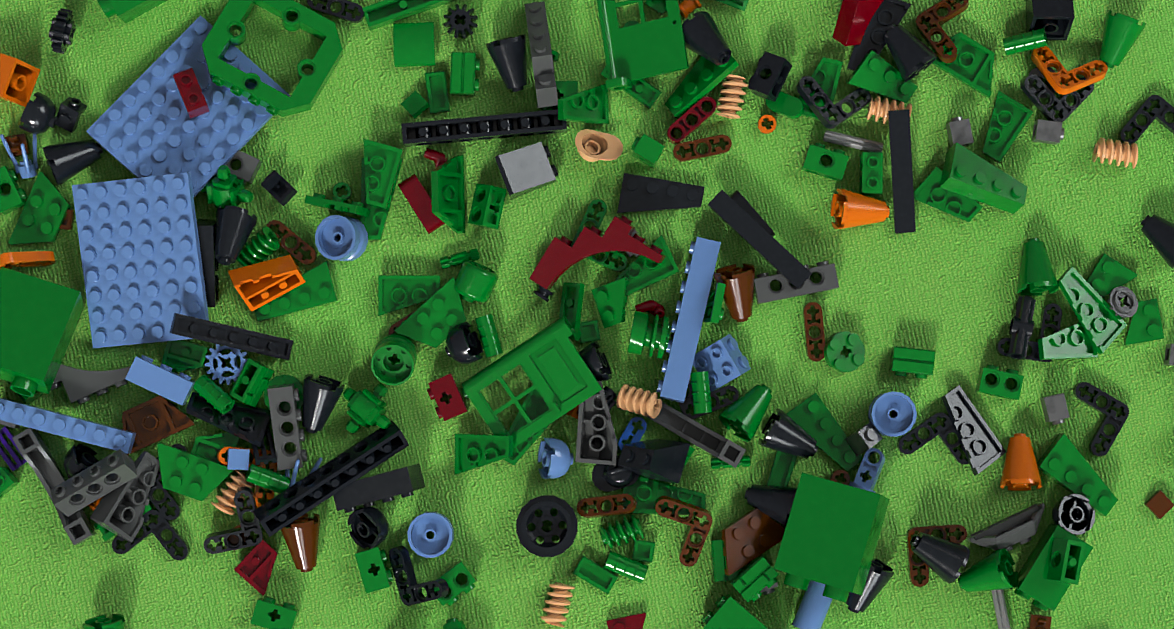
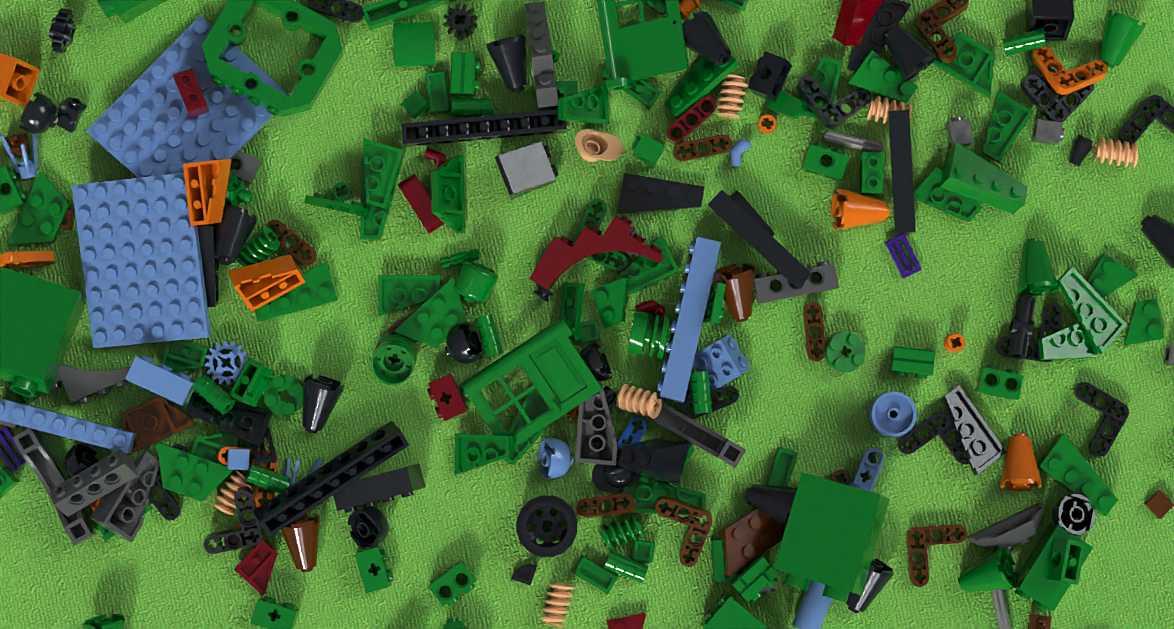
black cone [43,139,103,185] -> none
black beam [112,510,190,560] -> none
black tile [170,313,293,360] -> none
black bracket [261,170,298,206] -> none
dark grey brick [267,383,307,470] -> none
medium blue wheel [315,215,368,261] -> none
green piece [343,383,391,434] -> none
black beam [389,546,449,606] -> none
medium blue wheel [407,512,454,558] -> none
green brick [468,184,507,229] -> none
green axle [710,455,751,469] -> none
green cone [718,384,772,442] -> none
black cone [758,408,818,459] -> none
green wing [786,393,863,471] -> none
flat silver brick [845,422,883,456] -> none
black cone [910,532,970,583] -> none
flat silver brick [1040,393,1070,425] -> none
dark grey gear [1107,286,1138,319] -> none
none -> orange wedge [183,158,232,226]
none -> green axle [452,98,494,117]
none -> black tile [511,565,537,586]
none -> medium blue arm [730,138,751,167]
none -> dark purple tile [884,233,922,278]
none -> orange bush [944,333,965,352]
none -> black cone [1069,135,1093,167]

